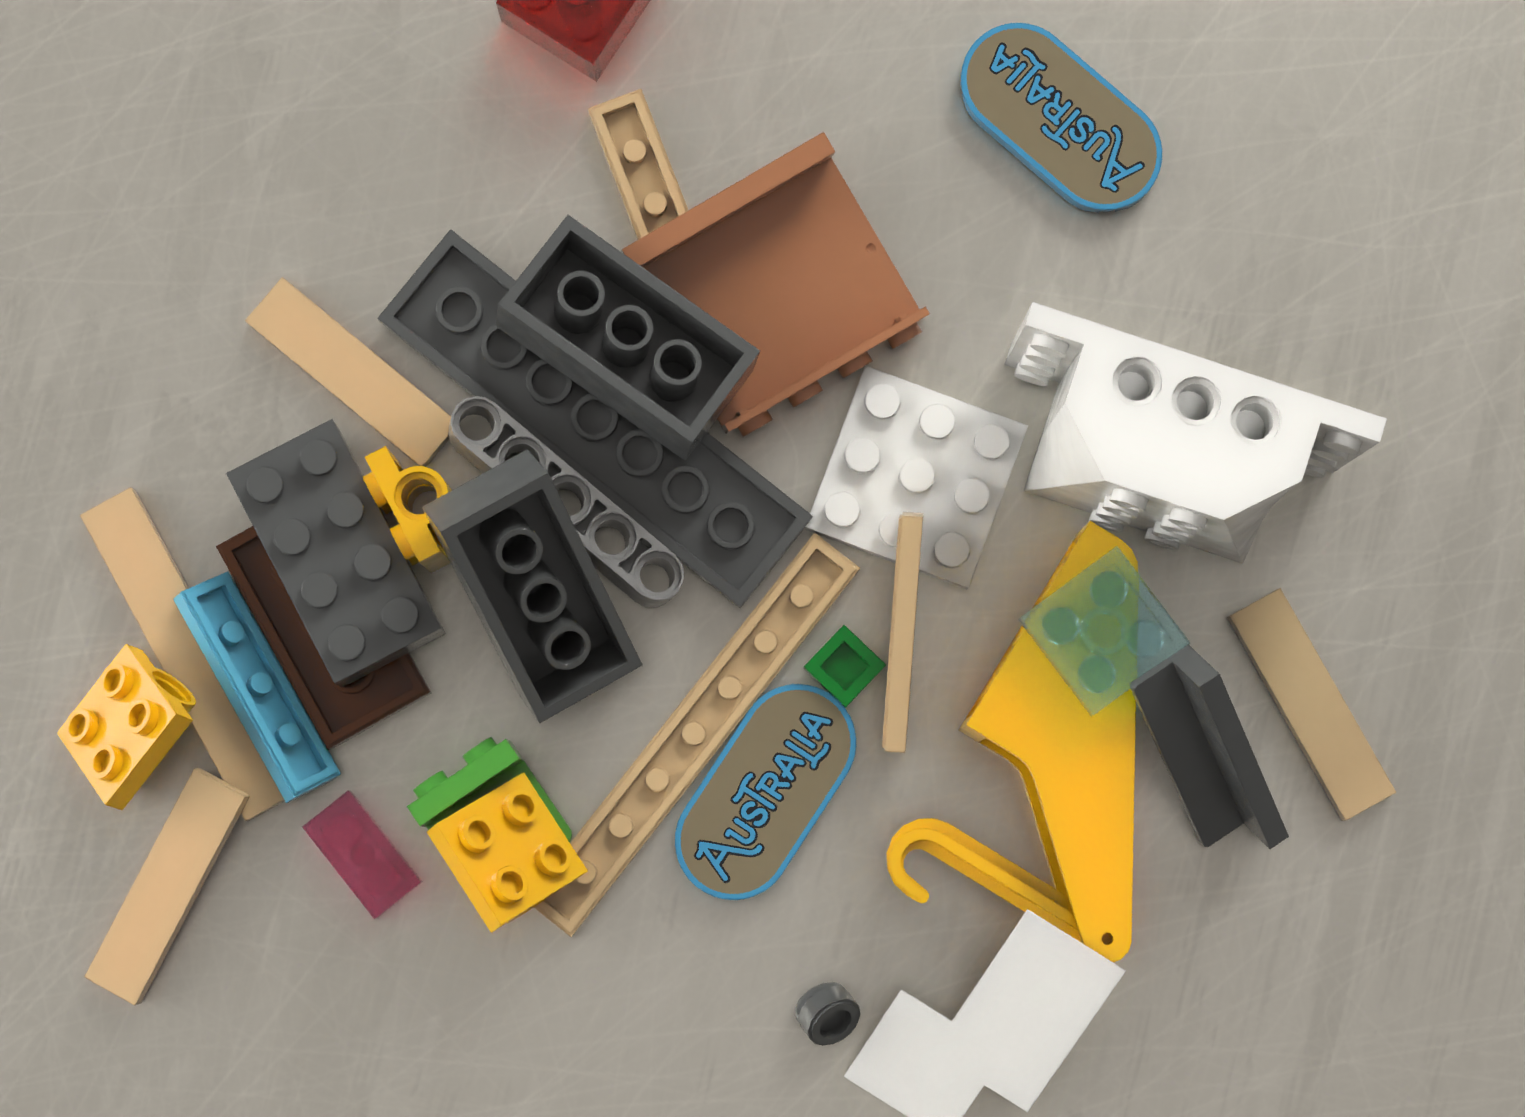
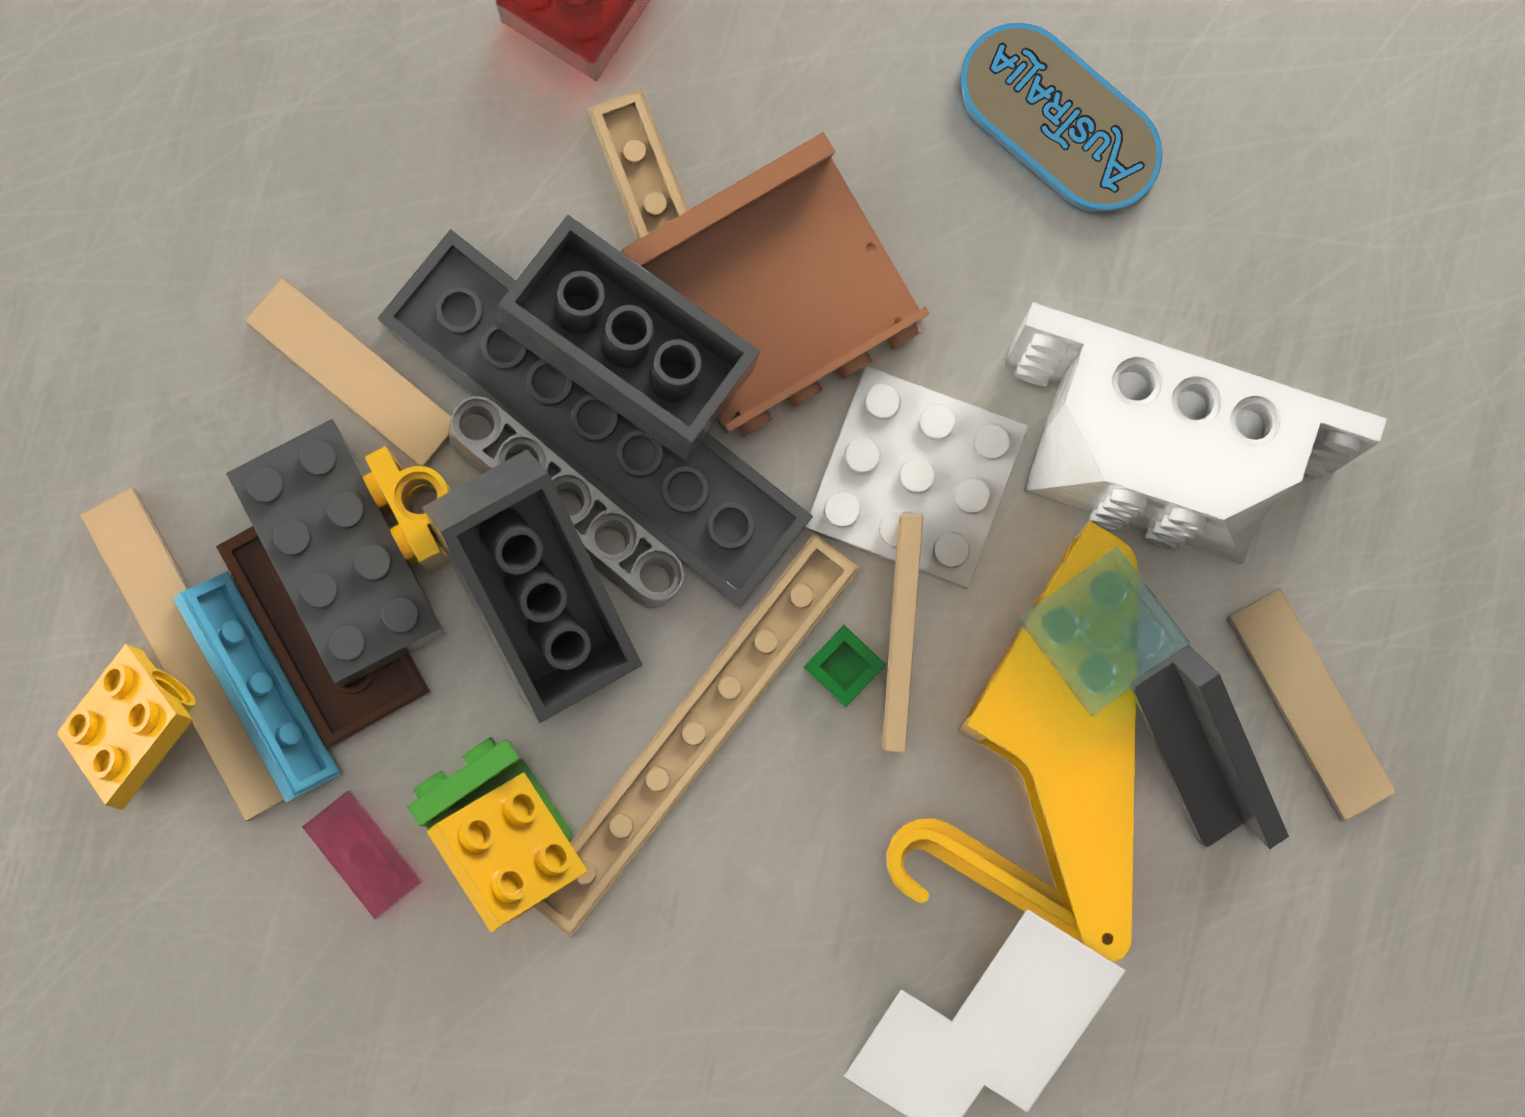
tan tile [84,768,250,1005] -> none
dark tan tile [675,684,856,900] -> none
dark grey tile [795,982,860,1046] -> none

